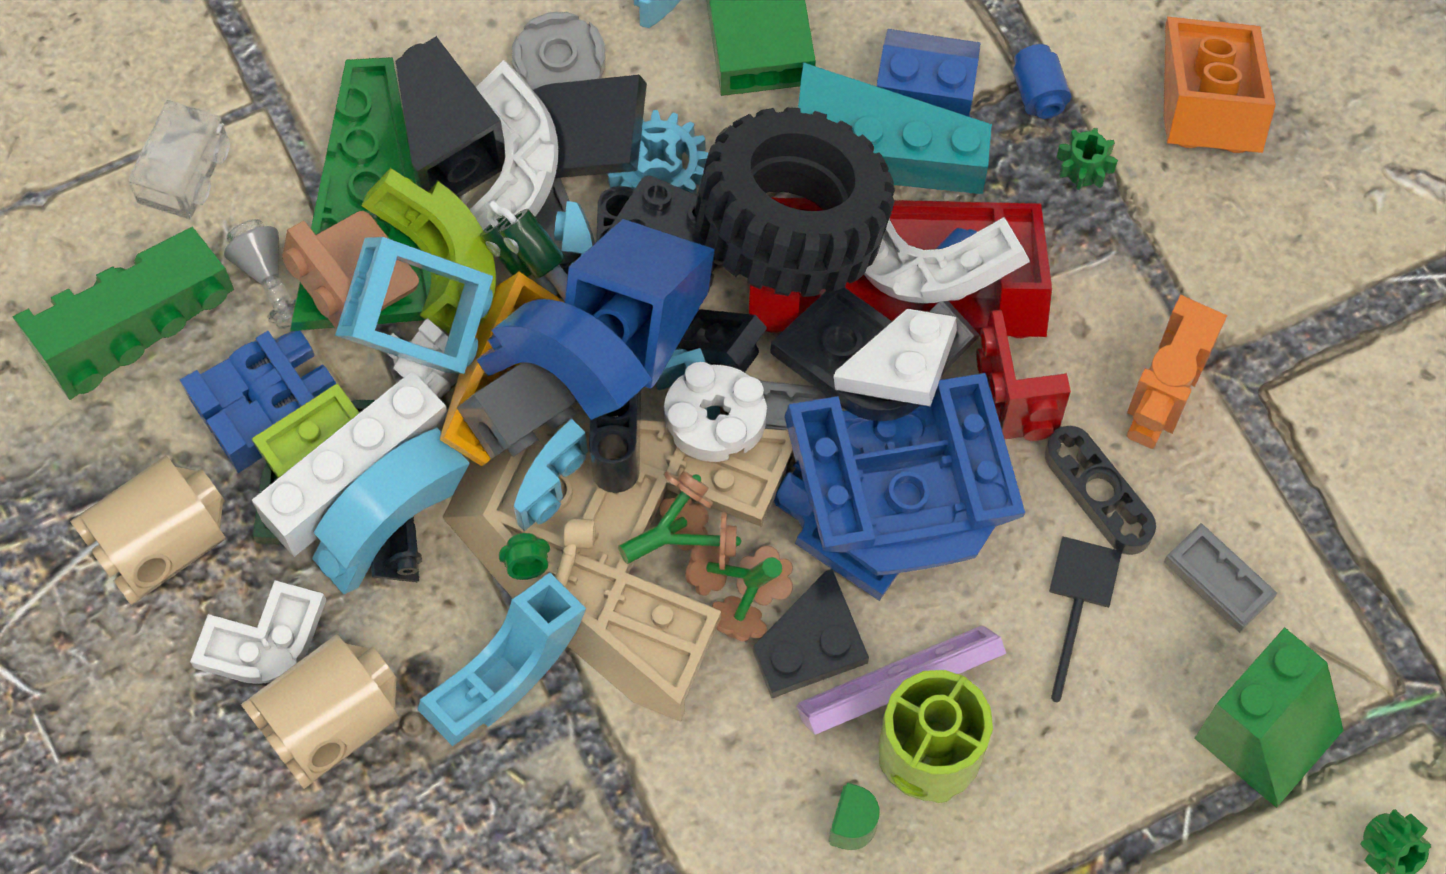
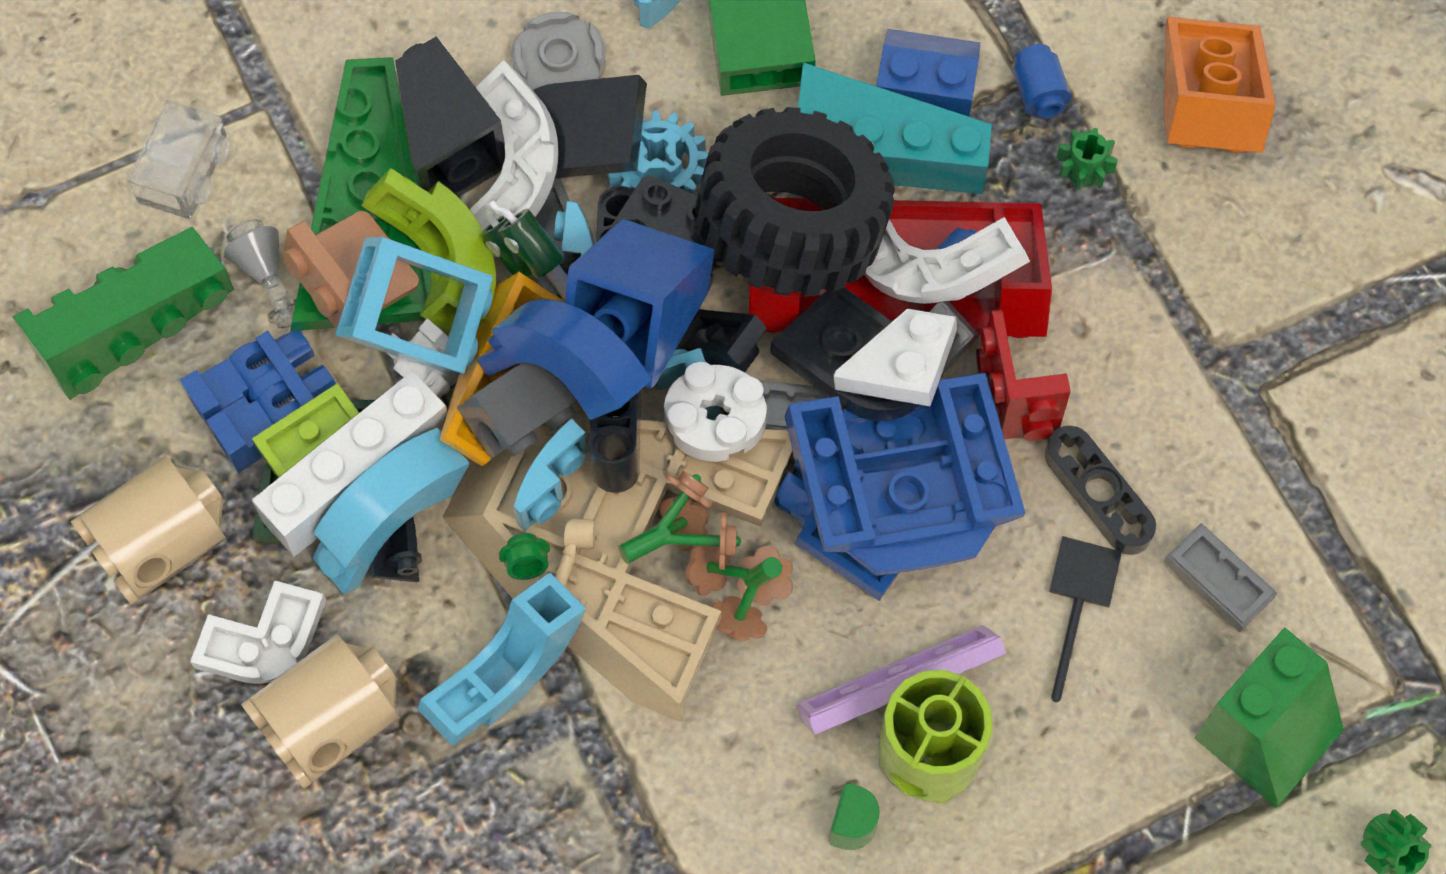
black wing [753,569,869,698] -> none
orange hips [1126,294,1227,449] -> none

